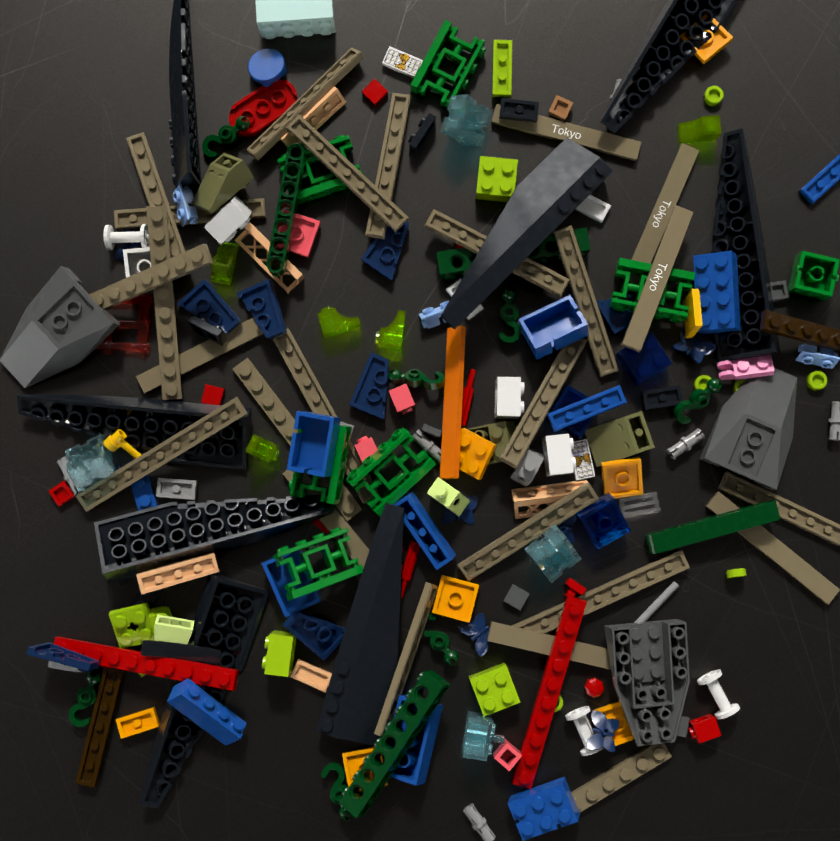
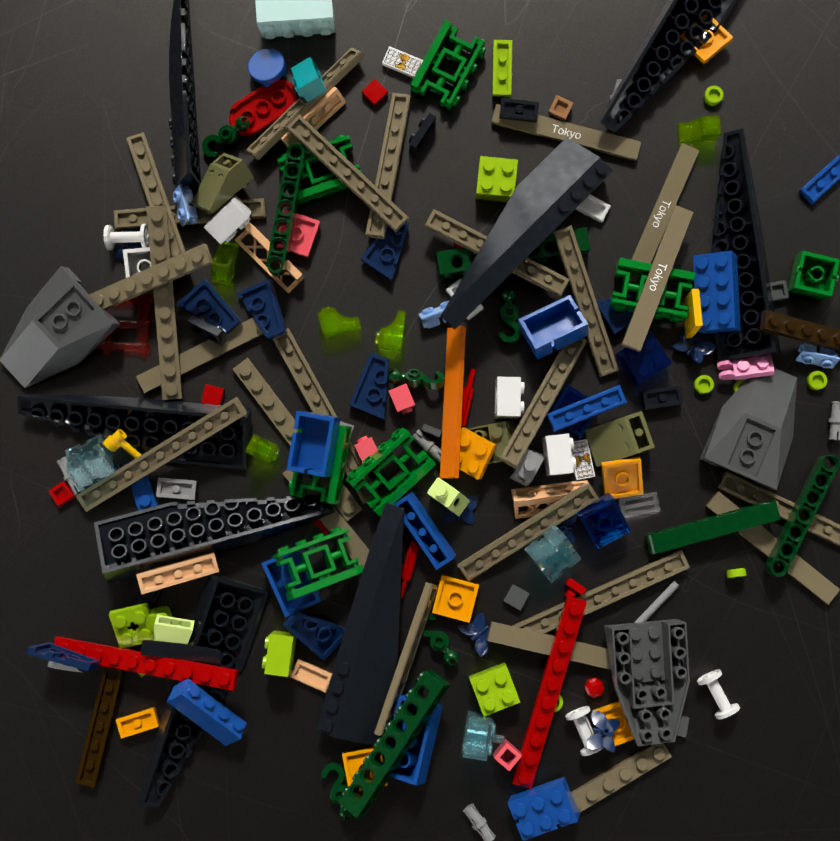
dark green piece [68,669,102,727] -> none
clear light blue brick [441,94,492,147] -> none
light grey pin [666,428,705,460] -> none
dark green piece [674,378,722,424] -> none
red brick [688,714,722,744] -> none
none -> teal brick [291,57,327,103]
none -> dark green beam [765,455,839,577]

